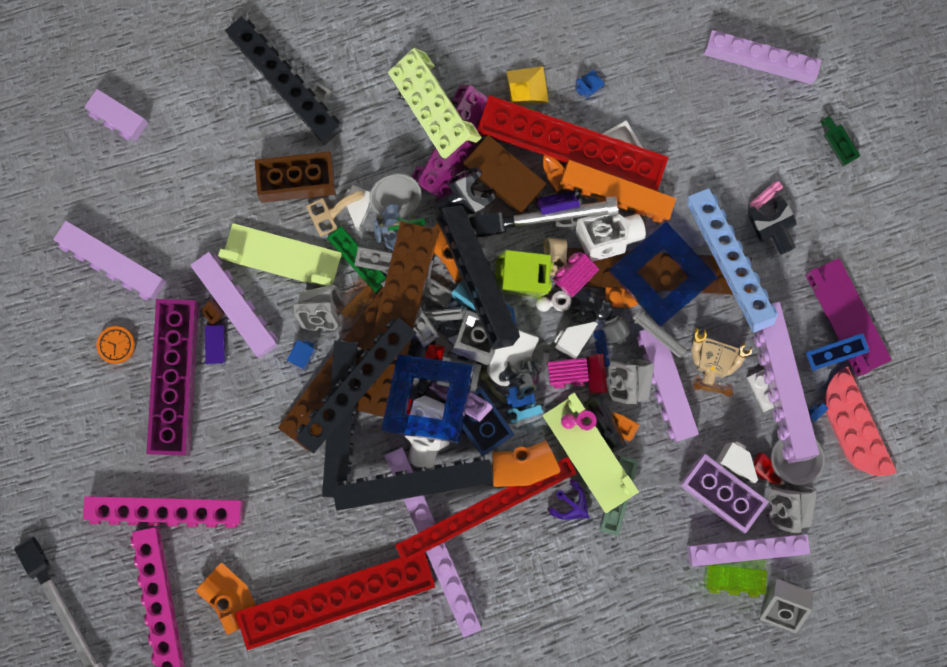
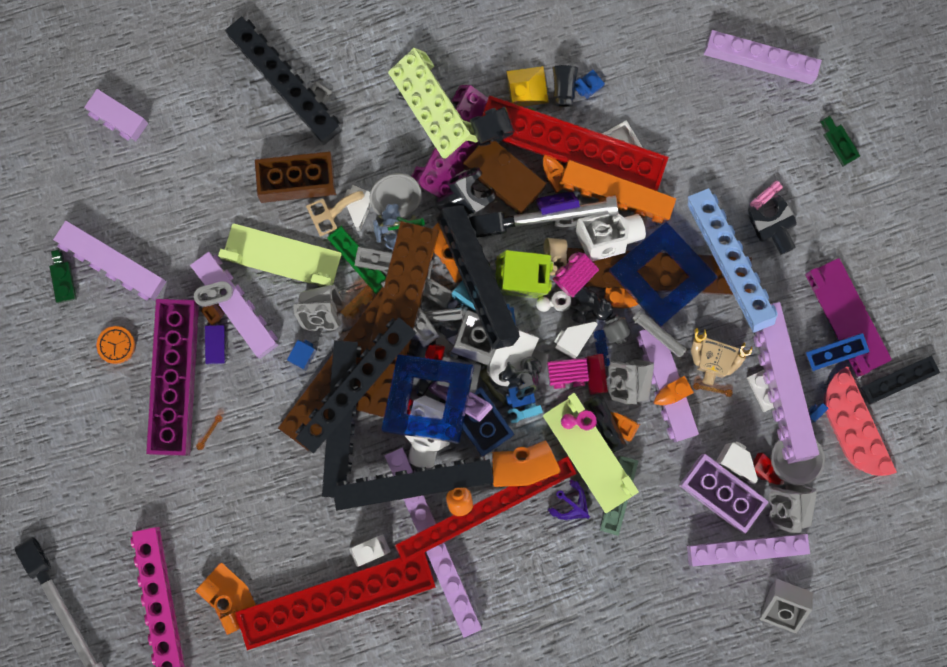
dark pink brick [83,496,244,528] -> none
clear neon green brick [703,565,767,598] -> none
none -> dark green plate [49,249,77,304]
none -> light grey plate [194,281,233,307]
none -> clear orange hinge [196,415,222,450]
none -> white torso [349,534,391,567]
none -> orange head [446,488,473,516]
none -> black brick [470,107,515,146]
none -> black plant [552,65,578,107]
none -> orange plate [654,376,694,405]
none -> black plate [861,355,940,404]

